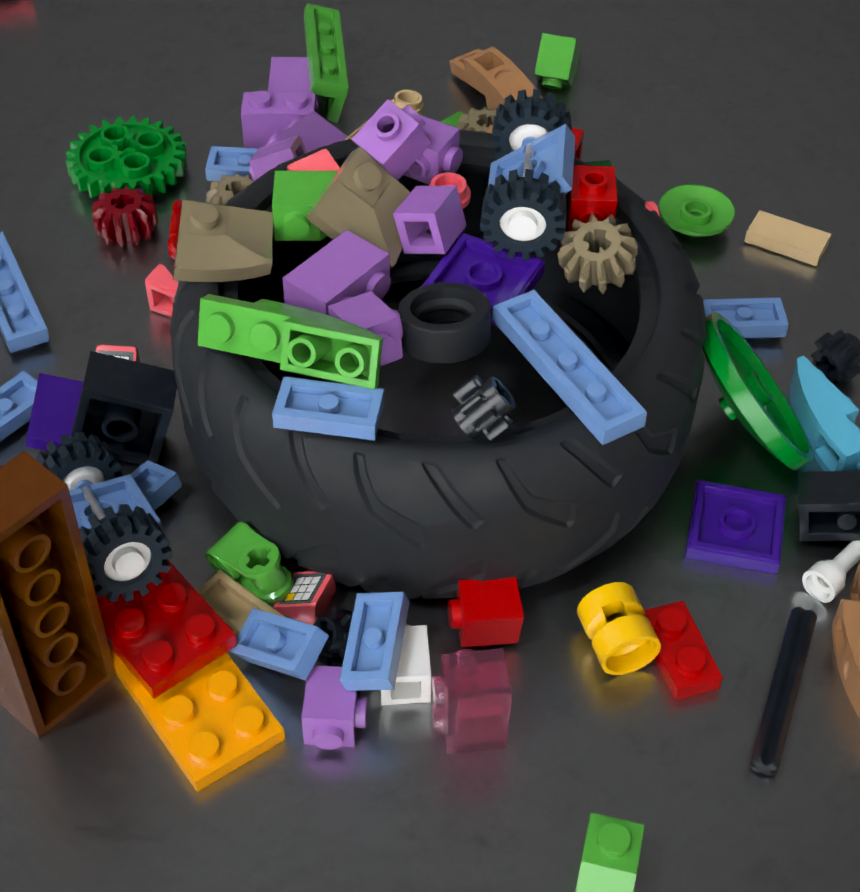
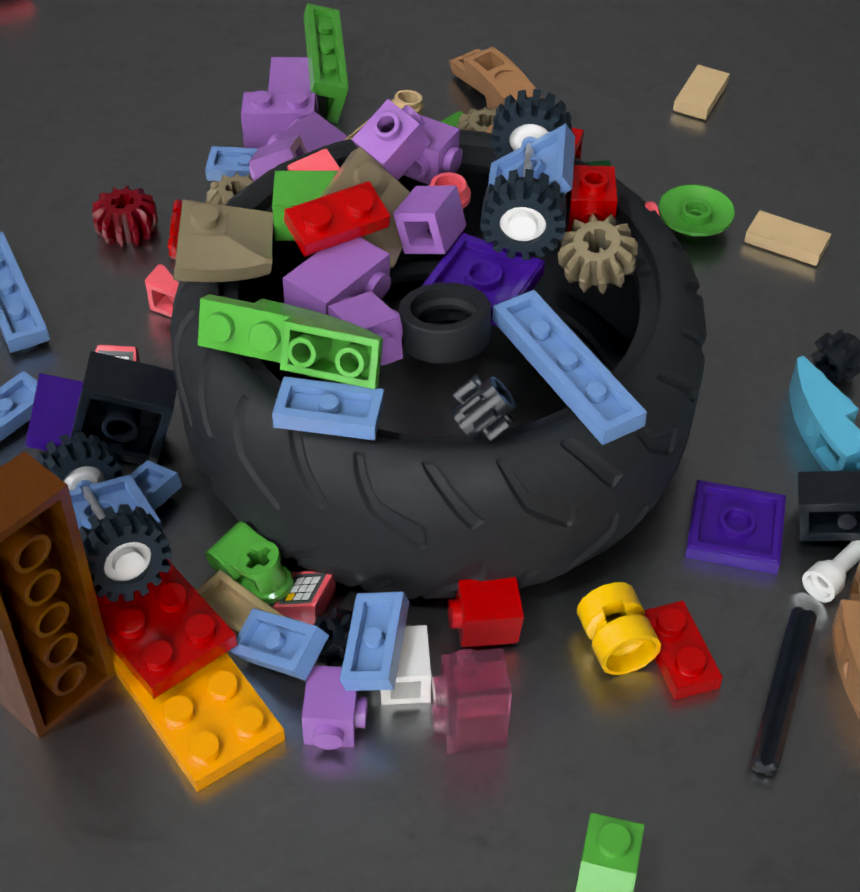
green gear [66,116,187,198] -> none
bright green slope [534,33,581,90] -> none
green dish [702,312,814,470] -> none
medium blue plate [703,297,789,338] -> none
none -> red plate [284,181,391,257]
none -> tan tile [673,65,730,120]

